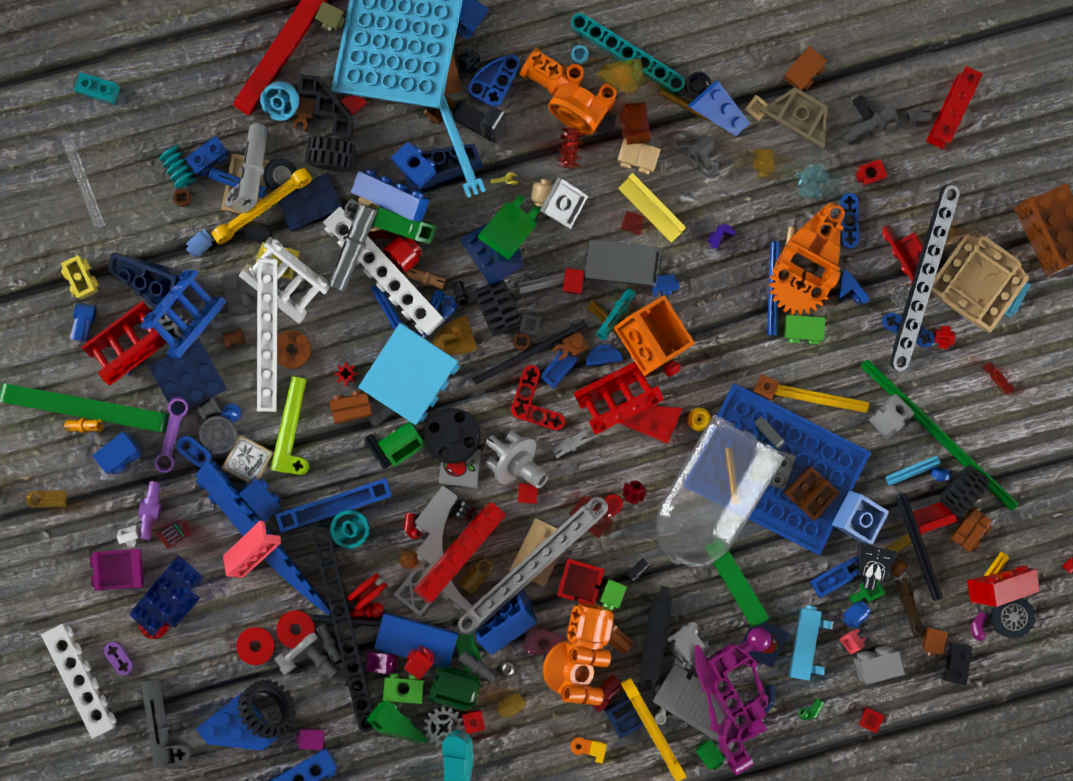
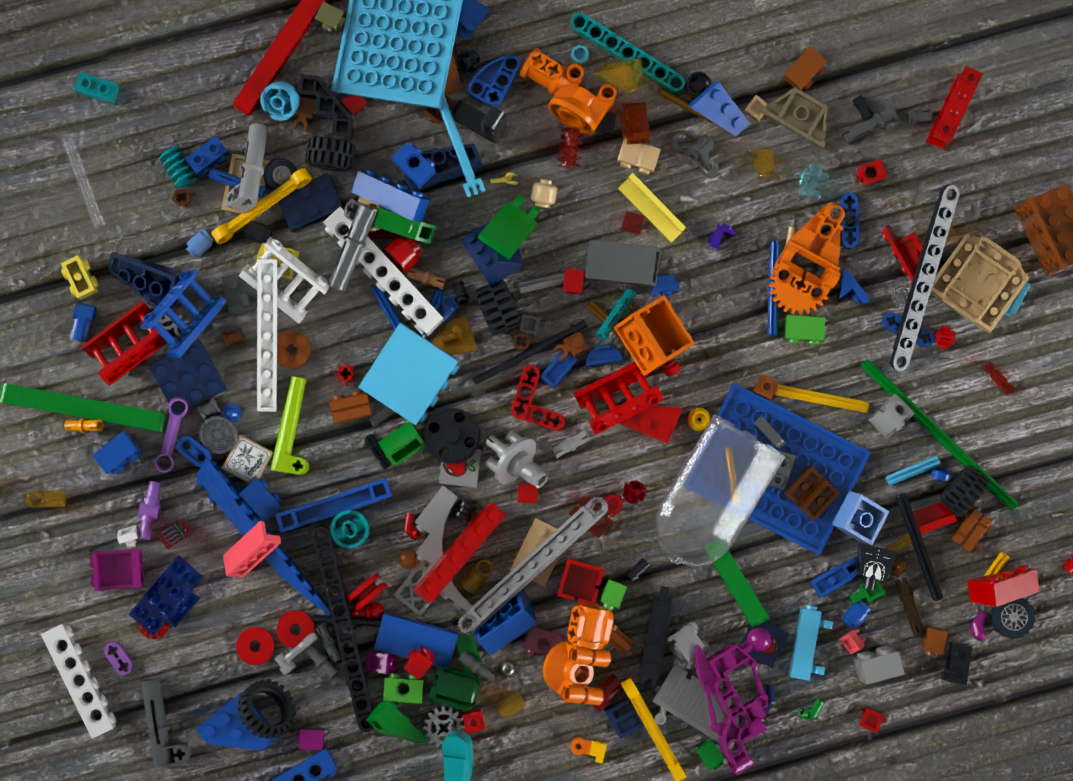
tile [540,177,588,229] -> none

